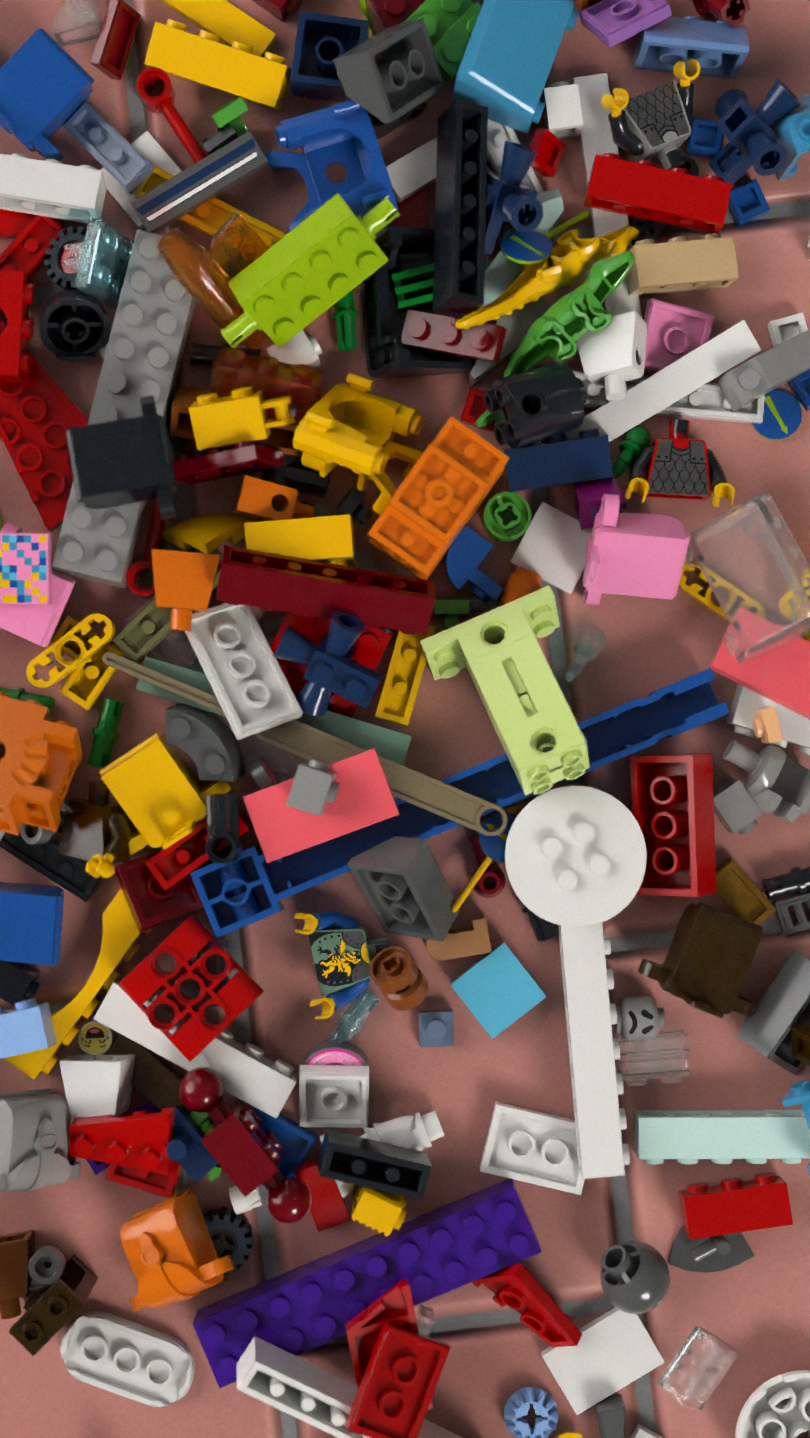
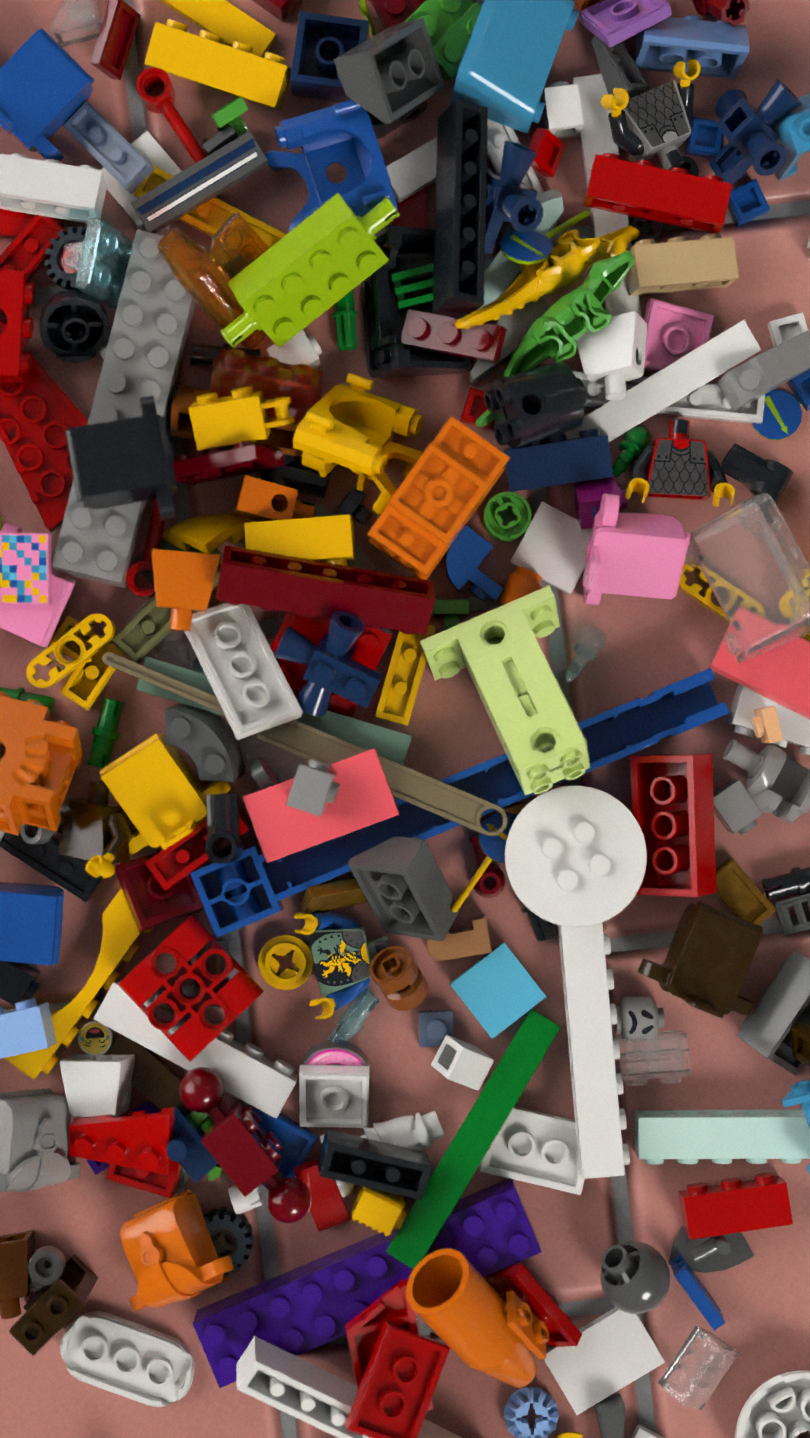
none -> yellow gear [258,934,313,990]
none -> pearl gold tile [300,878,368,914]
none -> green tile [386,1009,561,1269]
none -> orange piece [406,1249,549,1388]
none -> white brick [431,1034,494,1091]
none -> dark grey slope [591,36,651,99]
none -> blue tile [670,1255,725,1331]
none -> black piece [721,443,793,504]

